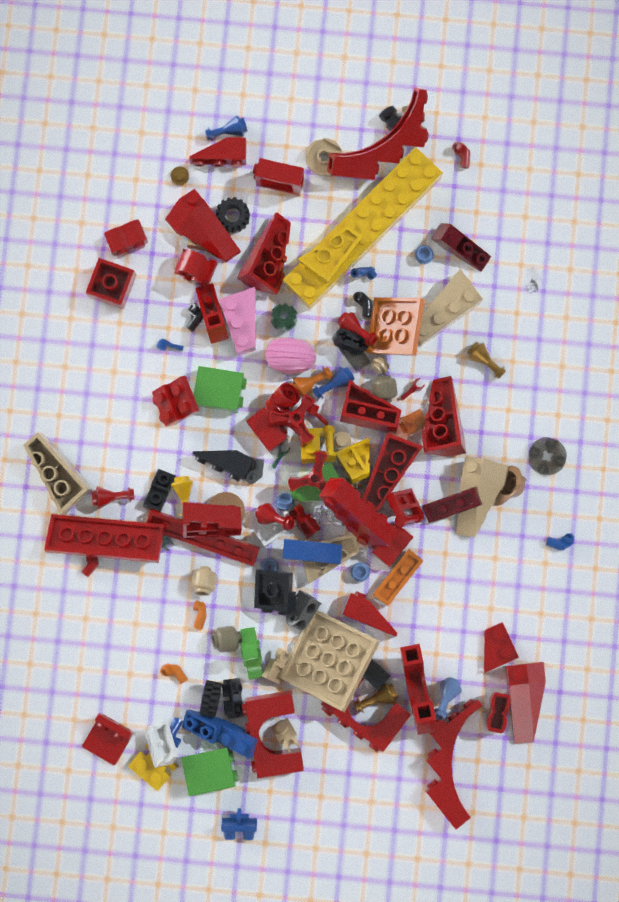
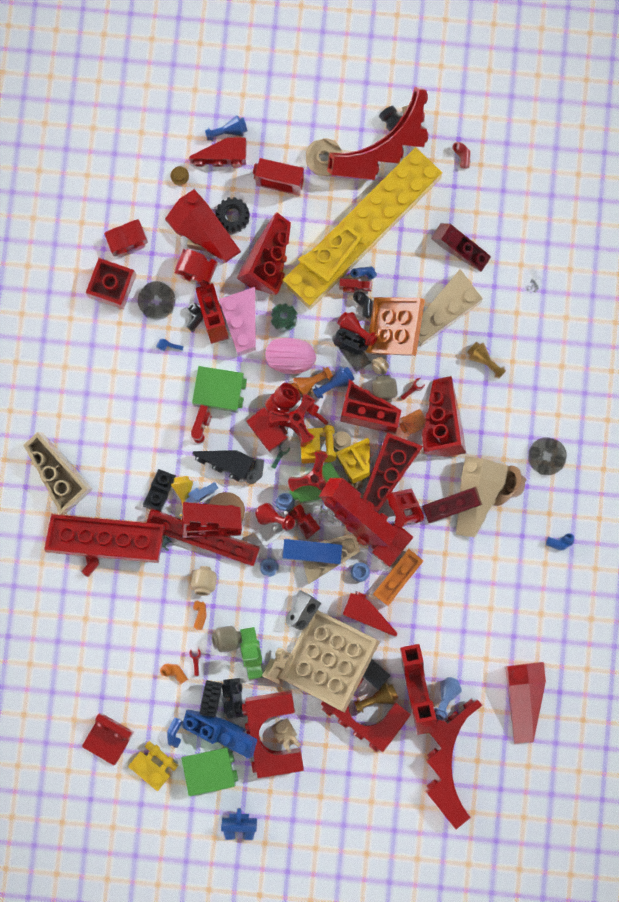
red piece [91,486,135,509] -> none
white hinge [144,720,178,768] -> none
red plate [152,375,200,427] -> none
black plate [254,569,296,615] -> none
medium blue plate [415,245,434,264] -> none
red wing [483,622,519,673] -> none
red brick [485,691,511,734] -> none
none -> clear smoke plate [137,281,176,320]
none -> medium blue plate [185,482,219,503]
none -> red hand [189,648,202,676]
none -> red plate [191,405,212,444]
none -> red plate [339,278,372,293]

